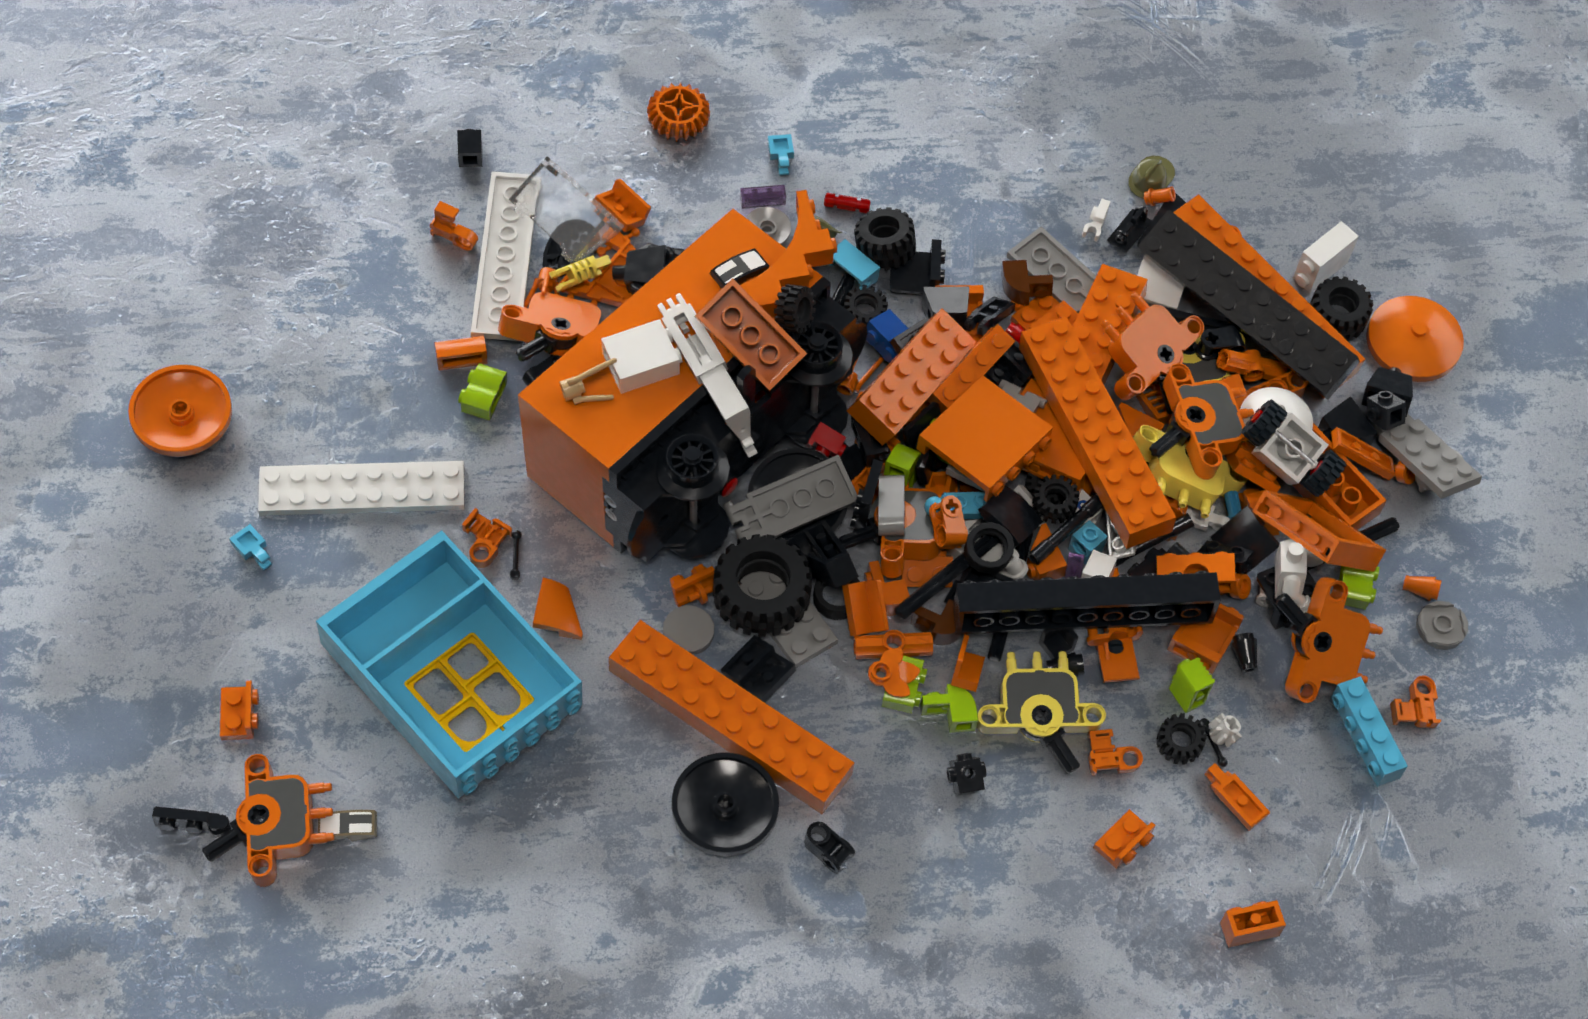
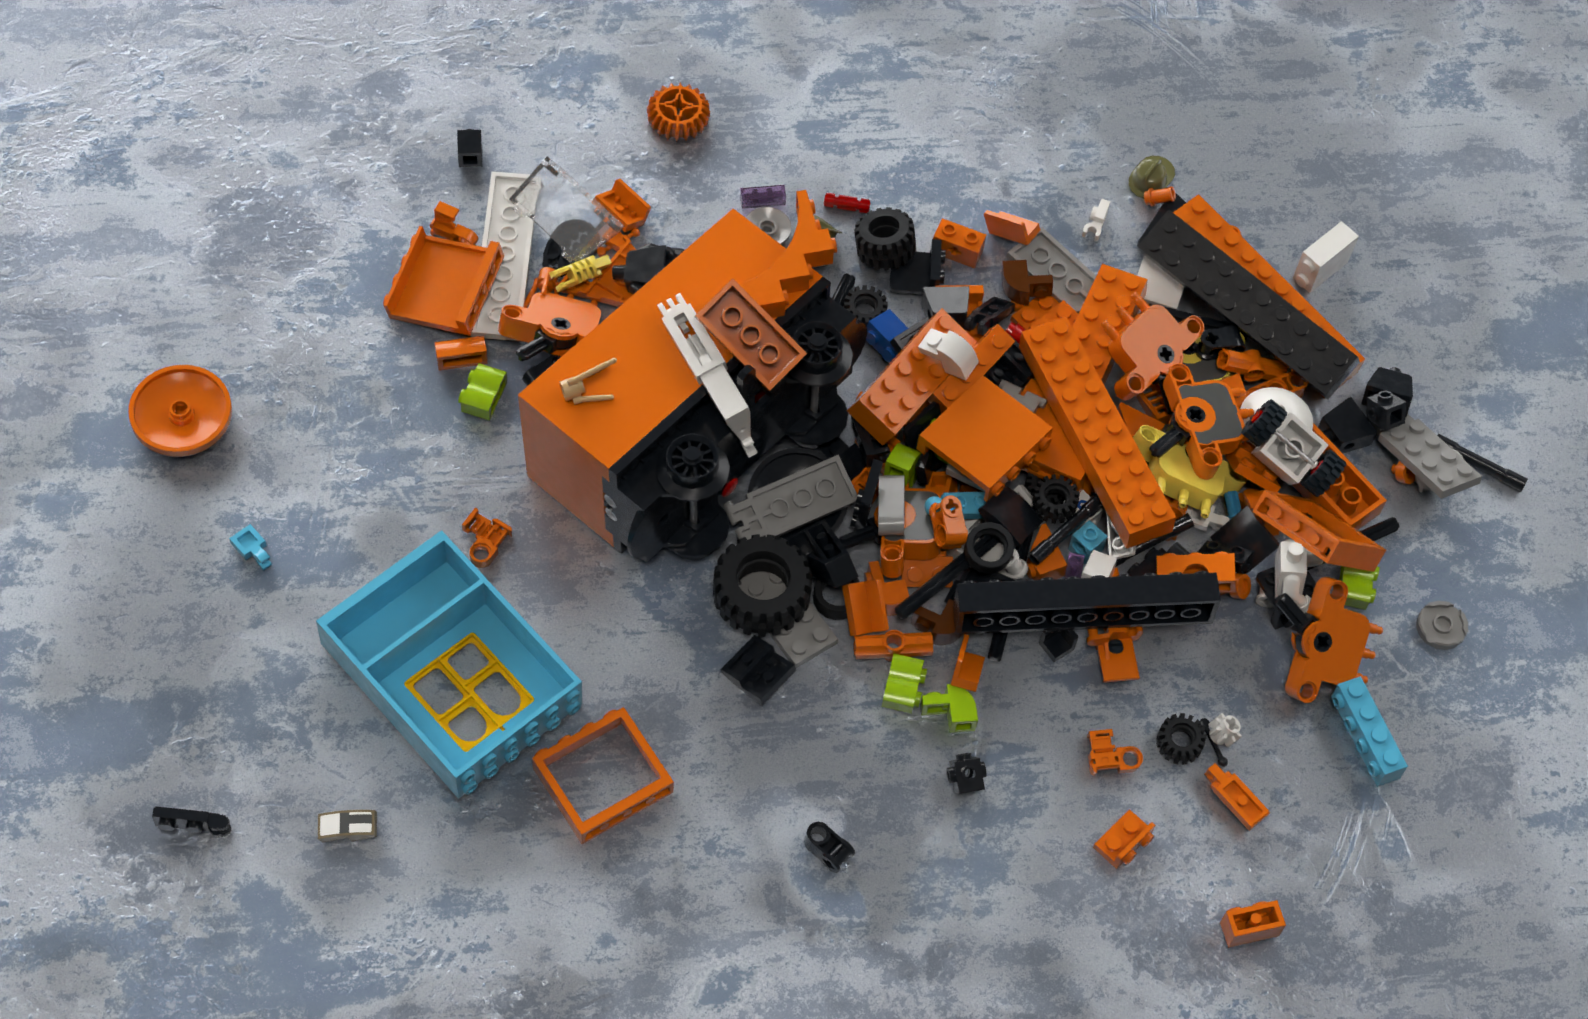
piece [202,754,334,887] -> none
orange bracket [220,680,259,740] -> none
white plate [258,461,464,516] -> none
black hinge [510,530,522,580] -> none
orange slope [533,577,583,640] -> none
white brick [601,319,683,394] -> none
orange brick [609,620,855,814] -> none
light grey tile [663,605,714,654] -> none
orange hips [670,564,715,607] -> none
black dish [671,752,779,856] -> none
slope [709,248,769,288] -> none
medium azure plate [767,134,794,176] -> none
black tyre [774,284,816,333] -> none
red brick [805,422,846,458] -> none
medium azure hinge [829,239,880,290] -> none
orange plant [837,357,884,396] -> none
orange plate [868,648,920,698] -> none
piece [976,651,1106,774] -> none
black cone [1046,652,1085,677] -> none
black hinge [1107,206,1152,253] -> none
orange panel [1167,603,1244,674] -> none
lime brick [1169,657,1215,713] -> none
black cone [1232,633,1258,672] -> none
black tyre [1310,276,1373,341] -> none
orange tile [1331,427,1395,480] -> none
orange dish [1366,296,1464,382] -> none
orange piece [1390,675,1441,728] -> none
orange cone [1402,575,1442,601] -> none
none -> orange panel [383,226,504,336]
none -> orange window [532,707,674,844]
none -> white brick [918,328,979,380]
none -> orange brick [933,218,986,269]
none -> orange panel [984,210,1041,246]
none -> black piece [1437,434,1528,491]

